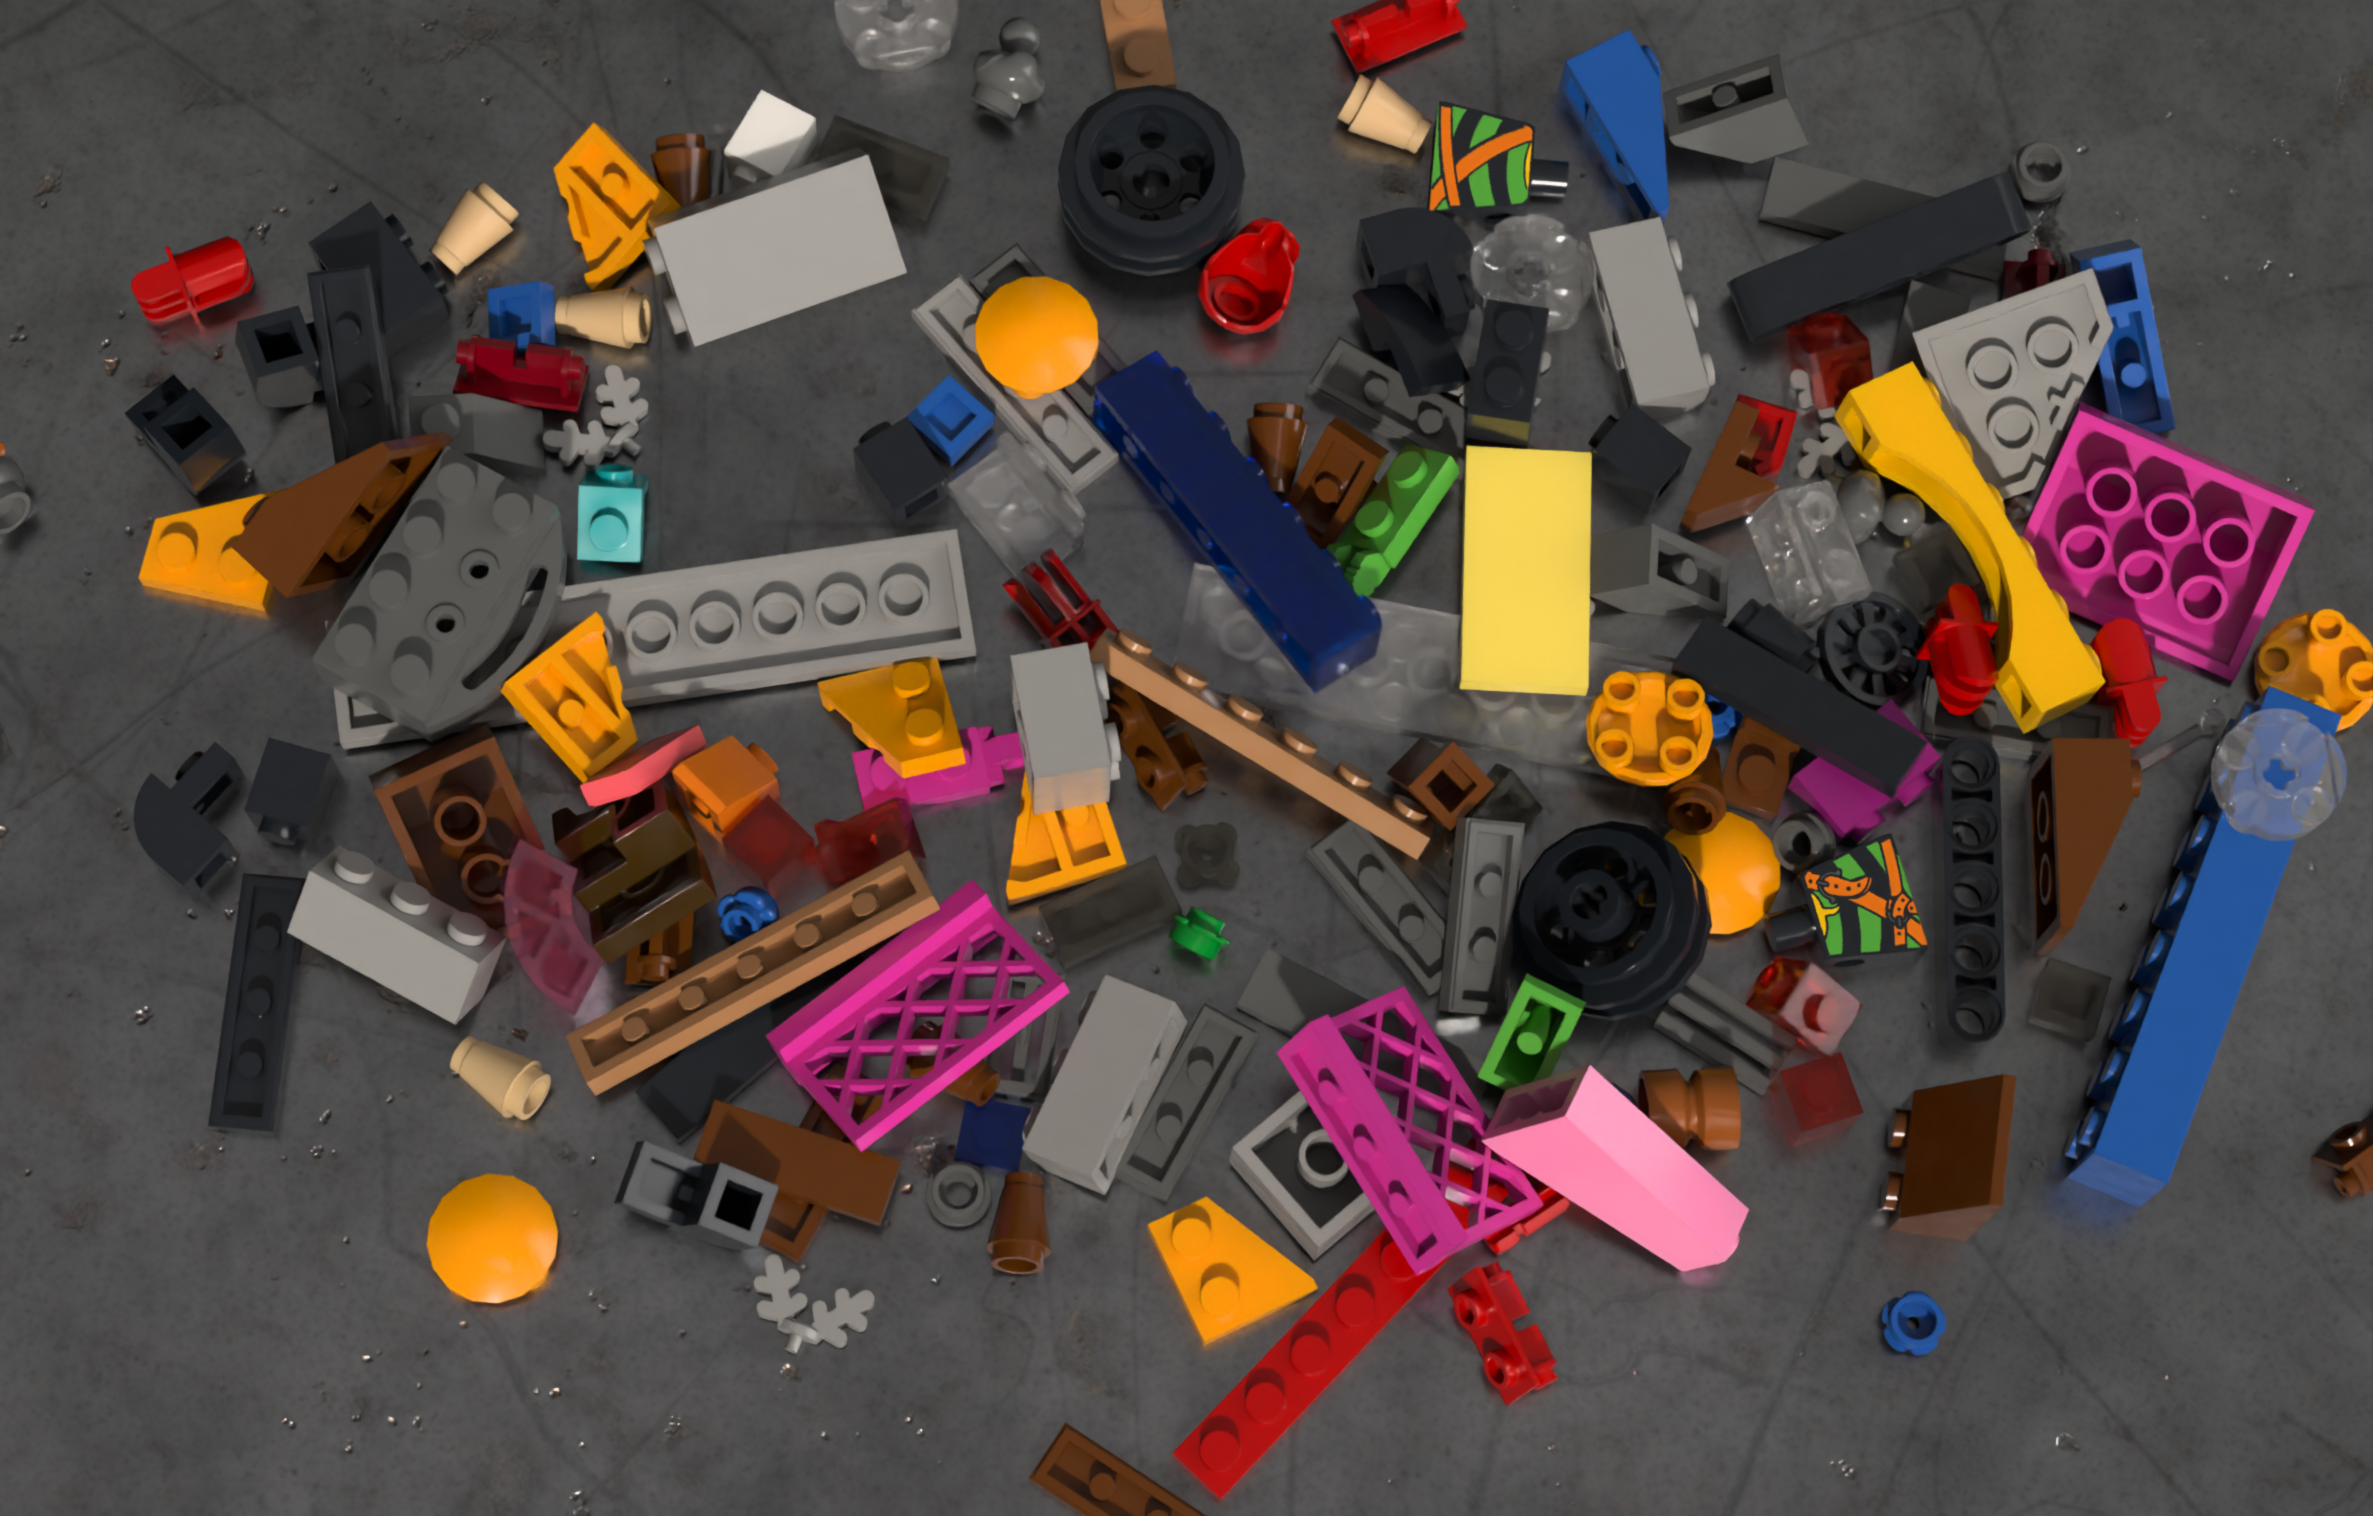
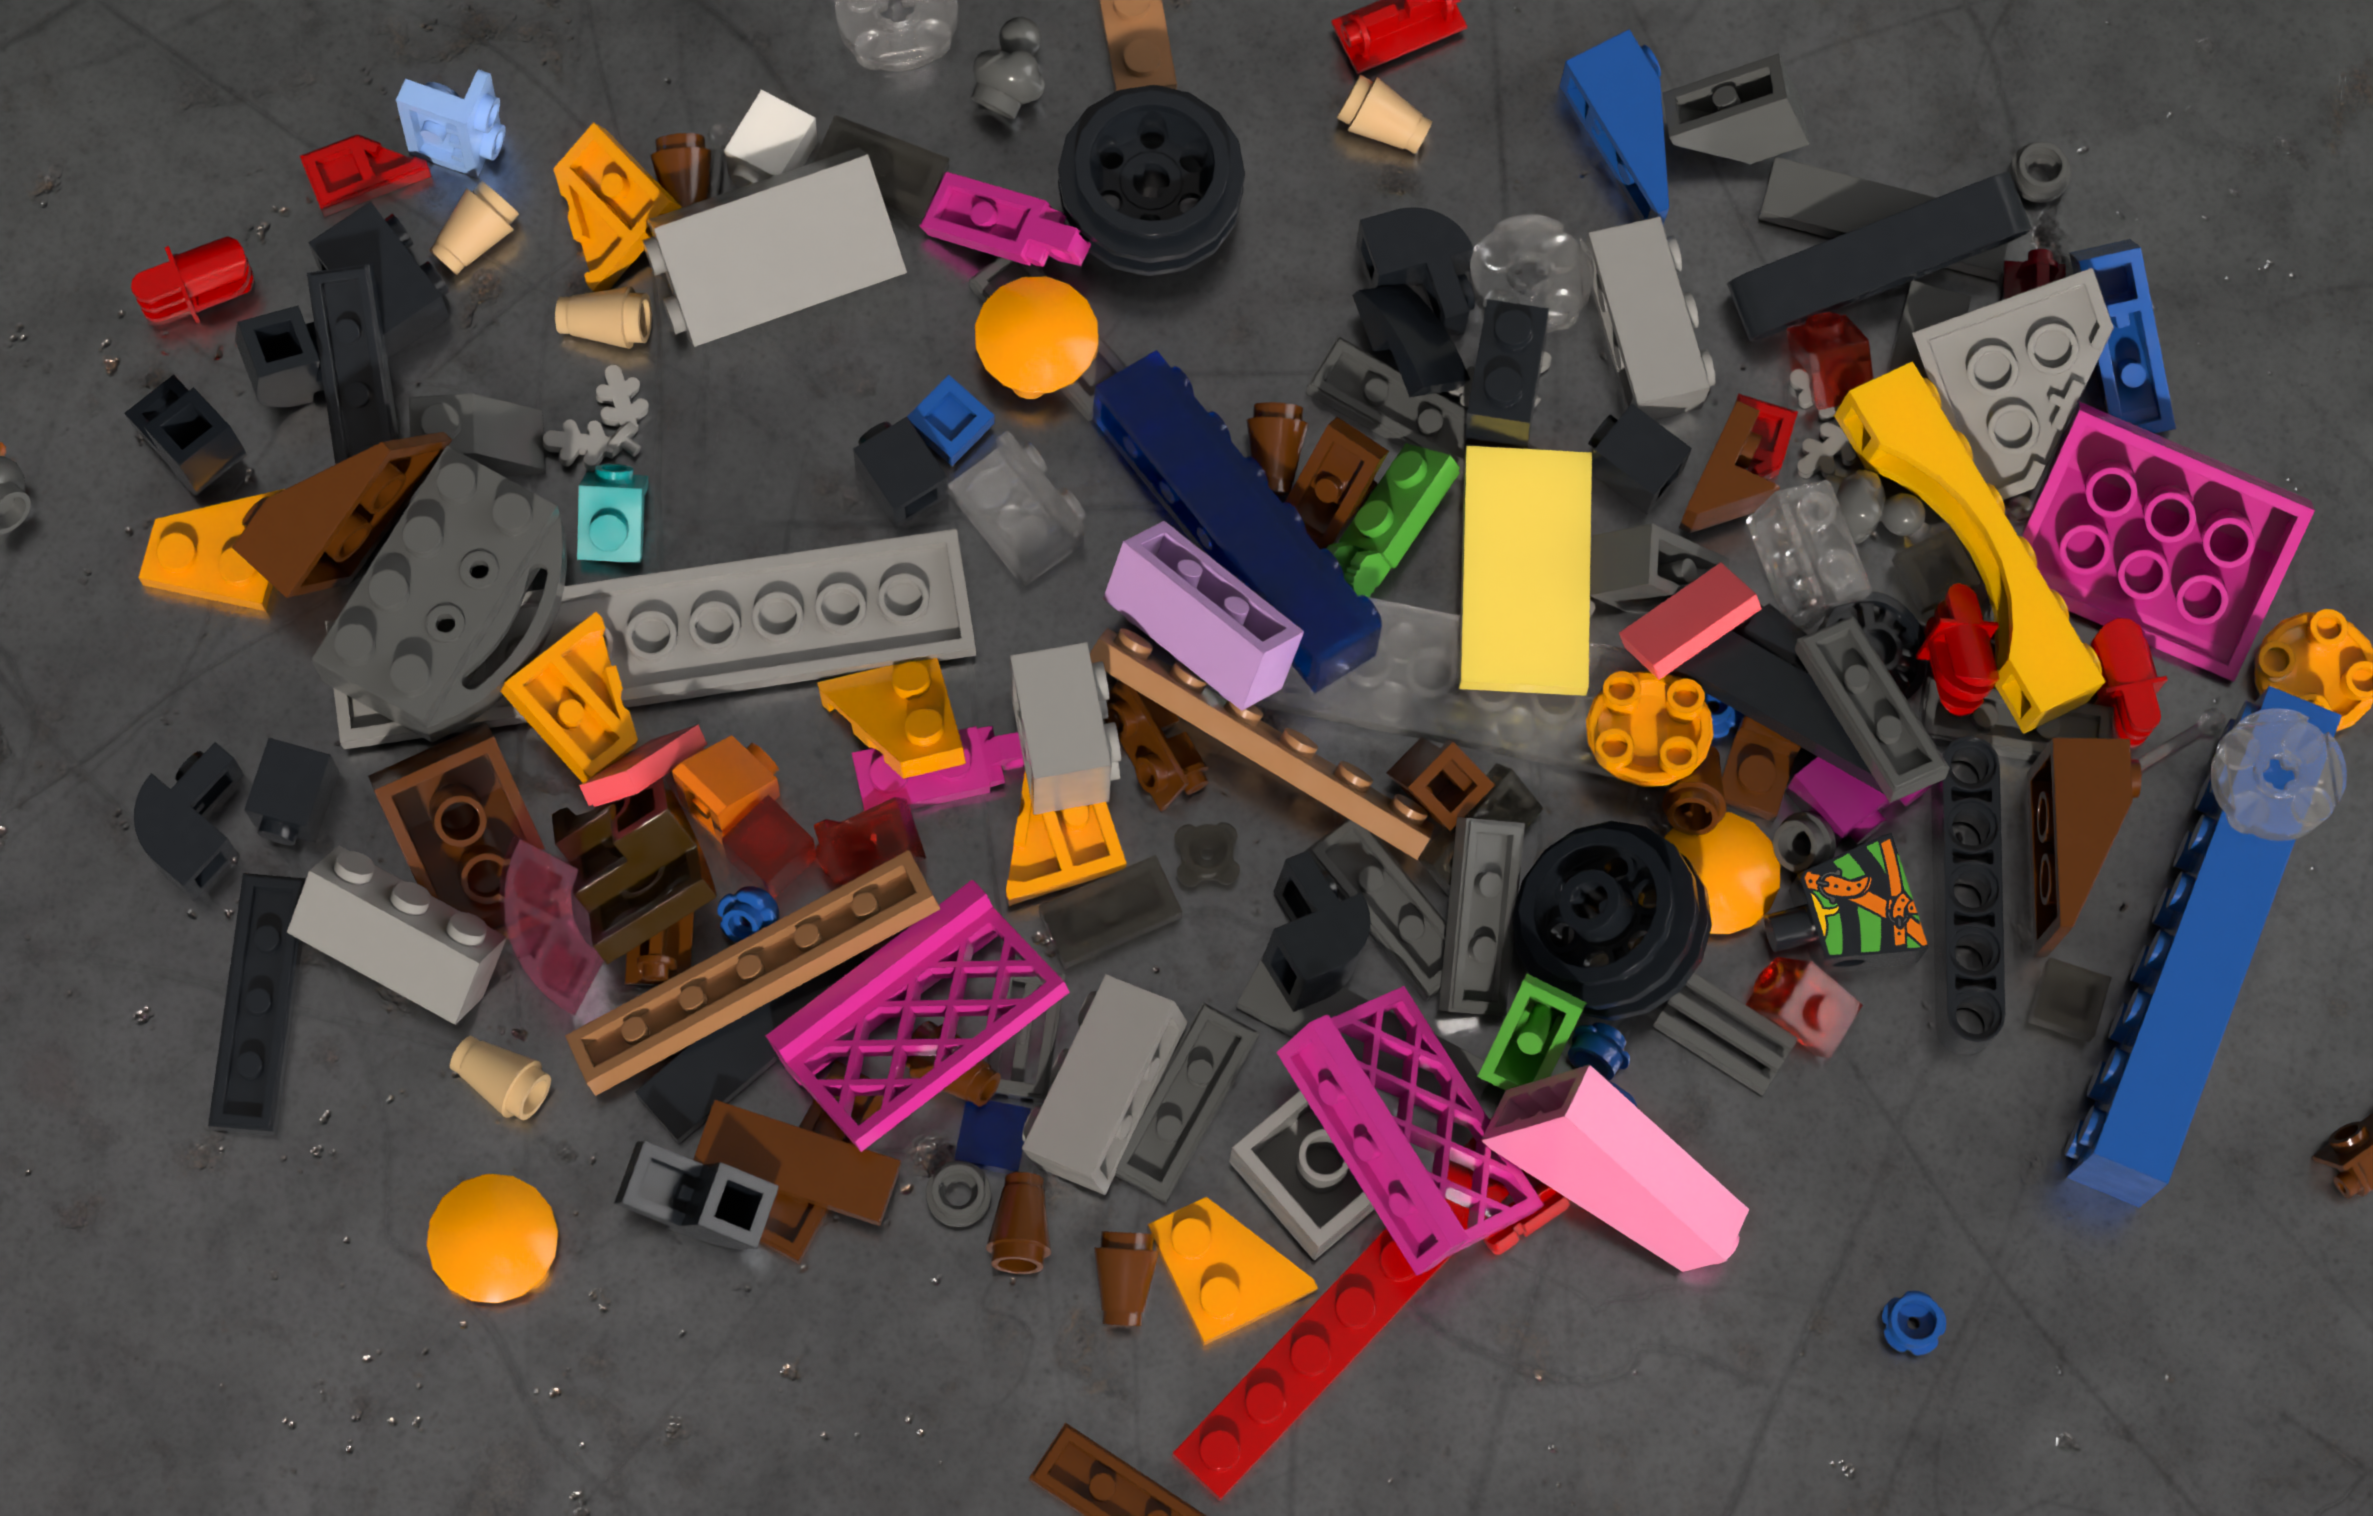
dark red hinge [453,334,589,412] -> none
blue plate [488,281,556,352] -> none
light grey animal [754,1254,874,1354] -> none
light grey tile [911,273,1119,499] -> none
red arm [1002,547,1119,653] -> none
green plate [1168,906,1230,961] -> none
red hair [1198,217,1300,335] -> none
torso [1427,101,1569,232] -> none
red hinge [1447,1261,1558,1406] -> none
dark orange wheel [1637,1065,1741,1152] -> none
clear red brick [1769,1052,1864,1147] -> none
reddish brown slope [1881,1074,2017,1242] -> none
none -> red tile [300,134,432,217]
none -> light blue bracket [396,69,506,178]
none -> dark pink hinge [920,172,1091,267]
none -> reddish brown cone [1094,1231,1159,1326]
none -> lavender brick [1103,521,1304,711]
none -> black brick [1261,850,1371,1012]
none -> blue plate [1568,1022,1630,1081]
none -> coral tile [1619,563,1762,680]
none -> dark grey tile [1795,616,1949,803]

